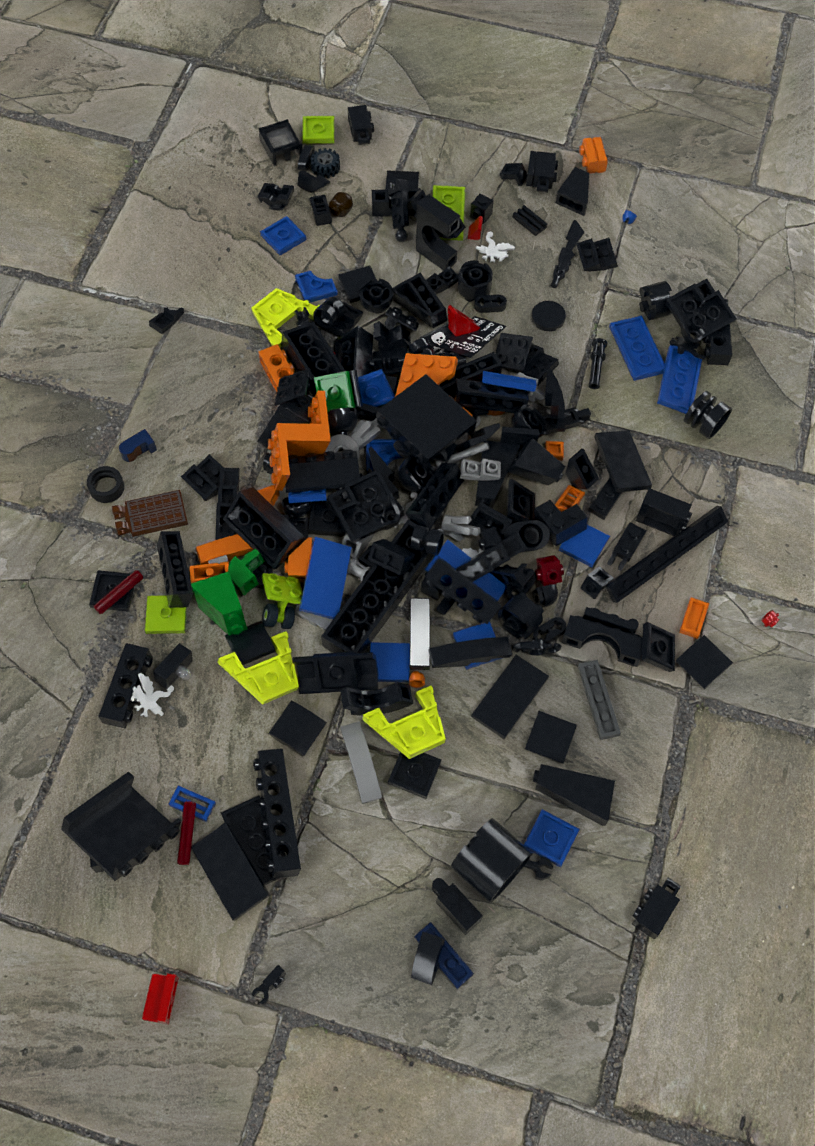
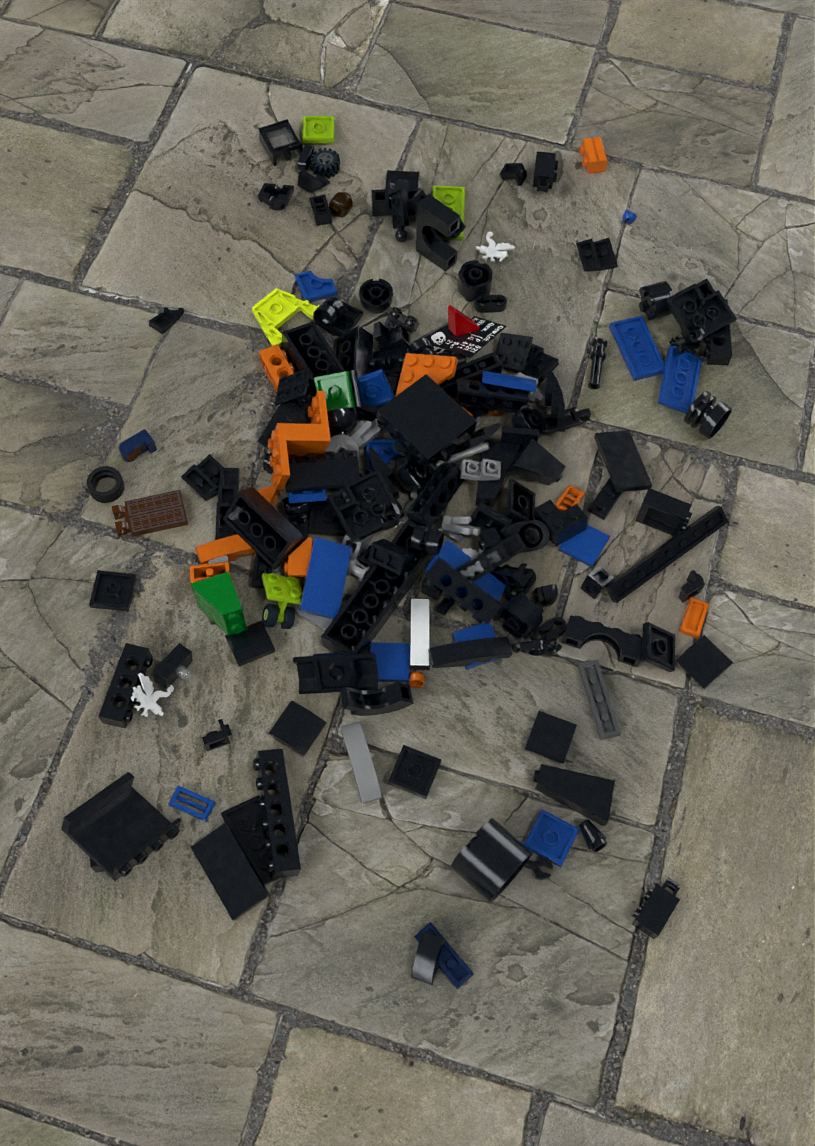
dark red axle [94,570,143,614] -> none
red panel [142,974,179,1024] -> none
lime plate [145,595,187,634] -> none
black brick [157,531,193,608] -> none
dark red axle [177,801,196,865] -> none
neon yellow wing [218,631,299,705] -> none
green brick [228,548,264,596] -> none
black plate [251,964,286,1006] -> none
blue tile [260,216,307,255] -> none
black plate [294,307,310,327] -> none
black tile [338,265,377,303] -> none
black brick [347,105,374,145] -> none
neon yellow wing [362,686,446,759] -> none
black wedge [393,273,448,328] -> none
black slope [426,266,458,294] -> none
black brick [432,878,483,936] -> none
red slope [468,216,483,240] -> none
black brick [470,193,494,224] -> none
black tile [471,654,549,740] -> none
black tile [512,205,548,236] -> none
black tile [526,151,537,187] -> none
black tile [531,301,566,331] -> none
dark red brick [535,555,564,586] -> none
orange tile [545,441,564,461] -> none
black sword [551,220,584,288] -> none
black slope [555,167,589,216] -> none
black slope [566,448,599,490] -> none
black plate [583,607,639,634] -> none
black hinge [607,522,647,571] -> none
red plate [761,610,779,628] -> none
none -> black bracket [202,719,232,752]
none -> black cone [579,819,607,853]
none -> black bracket [678,570,705,603]

